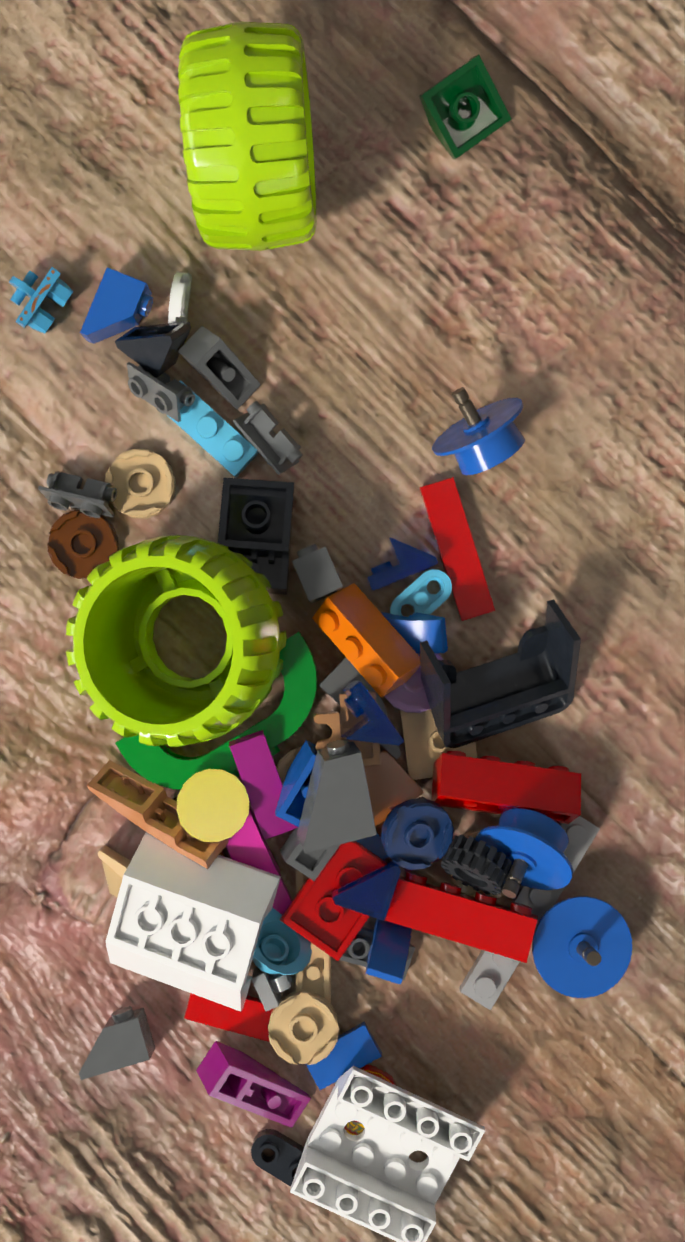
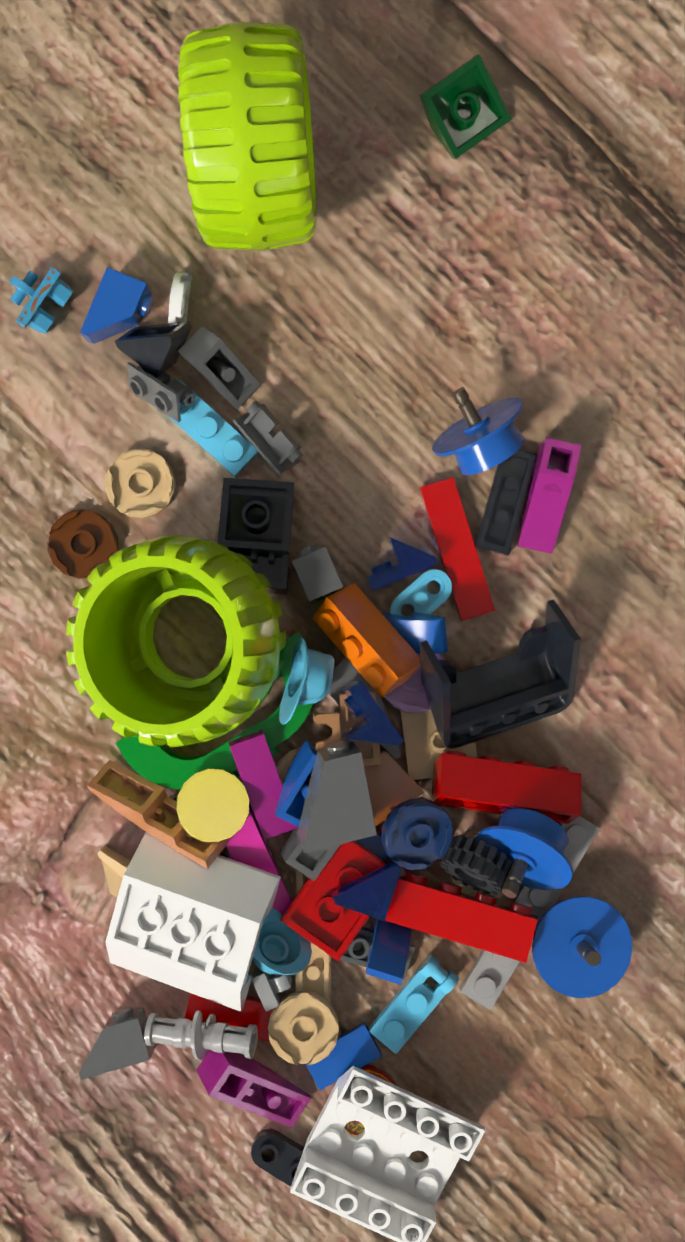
dark grey hinge [38,471,117,518] -> none
none -> light grey piece [144,1010,258,1060]
none -> medium azure piece [279,638,334,725]
none -> medium azure plate [369,954,459,1054]
none -> black tile [475,450,537,556]
none -> magenta slope [517,438,582,554]

